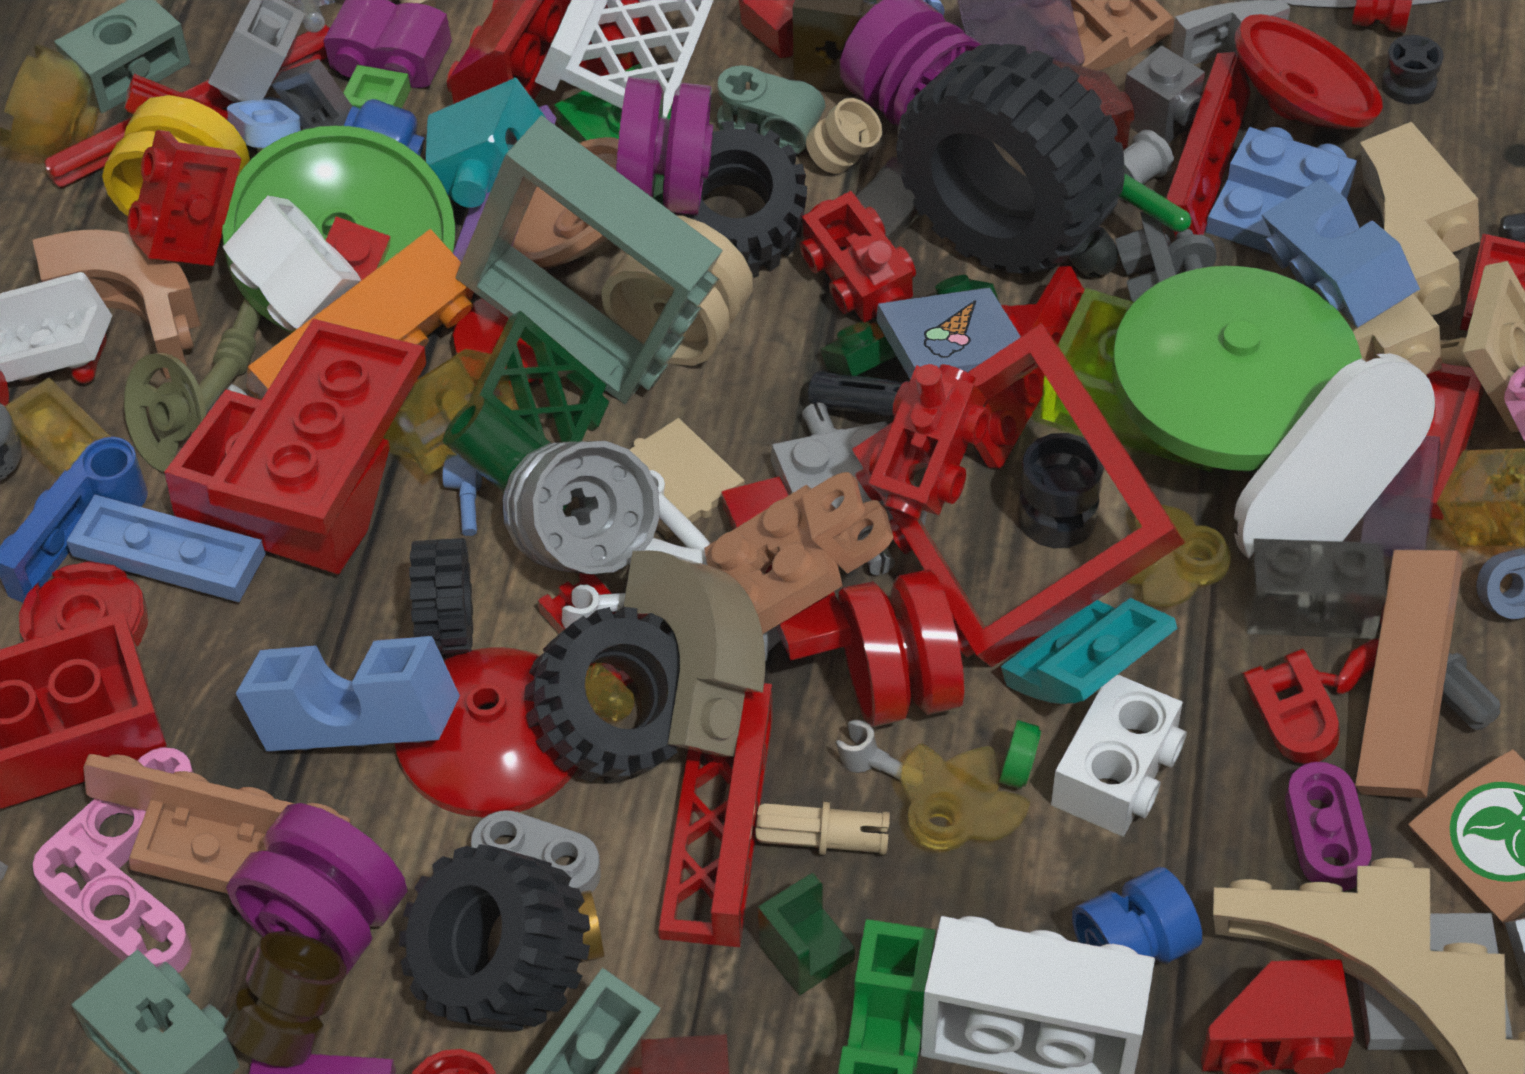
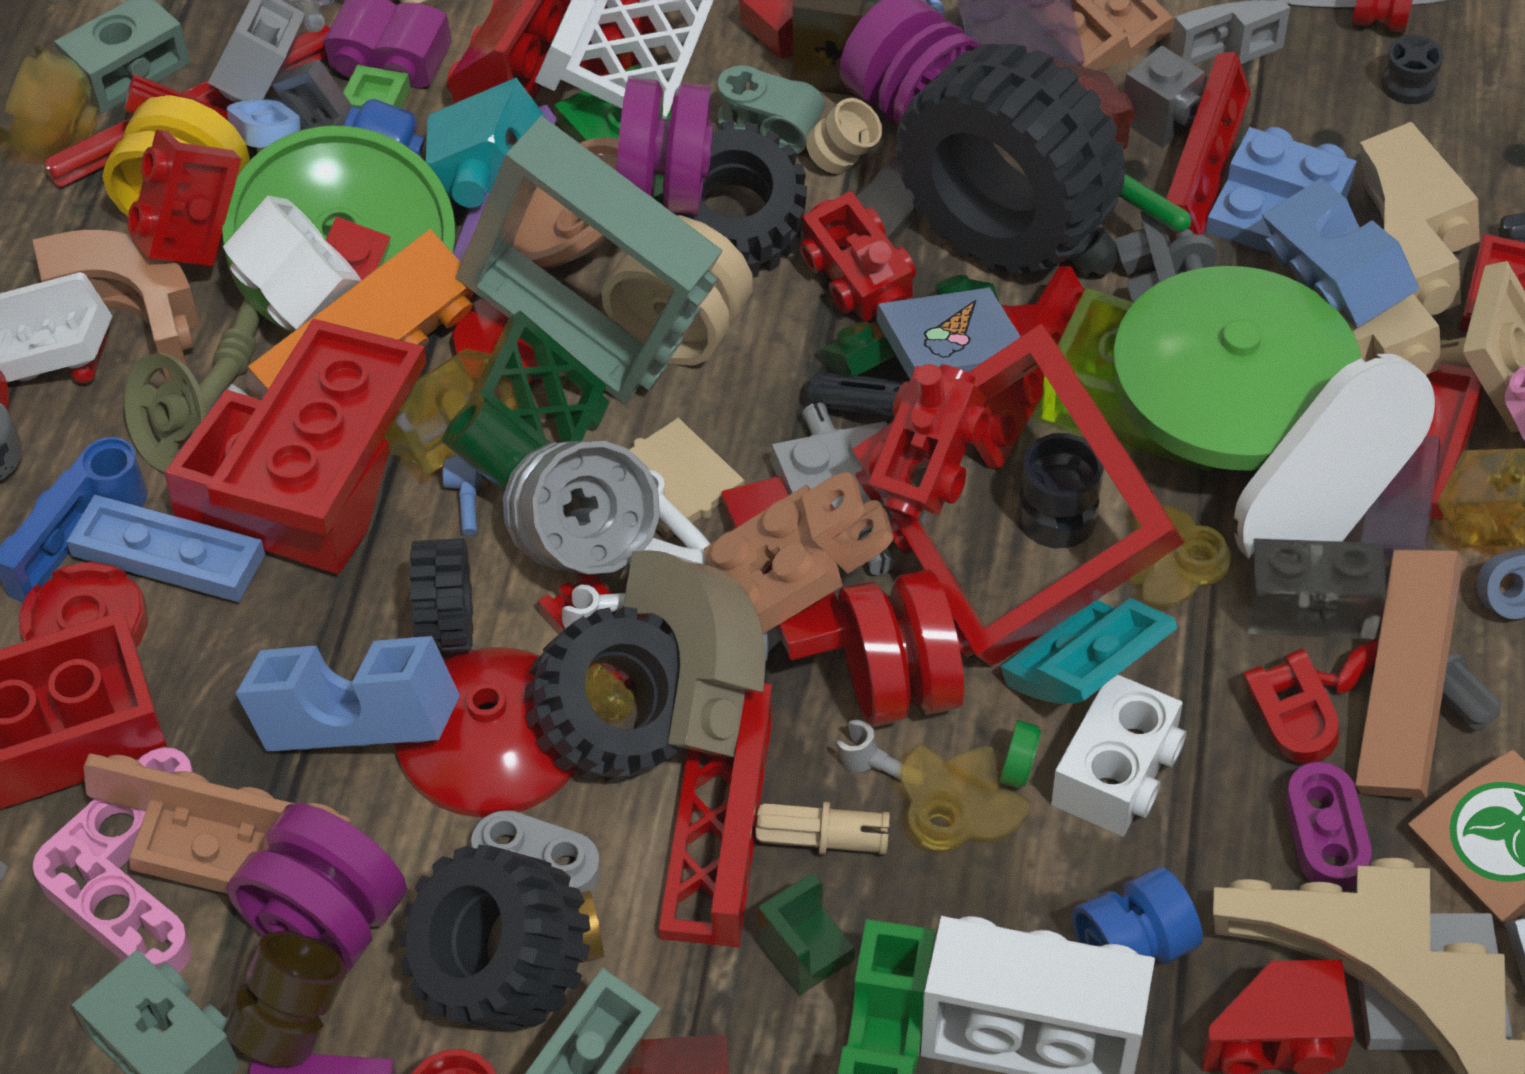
clear yellow plate [5,378,111,477] -> none
light grey bush [1118,130,1174,200] -> none
red dish [1234,14,1383,130] -> none

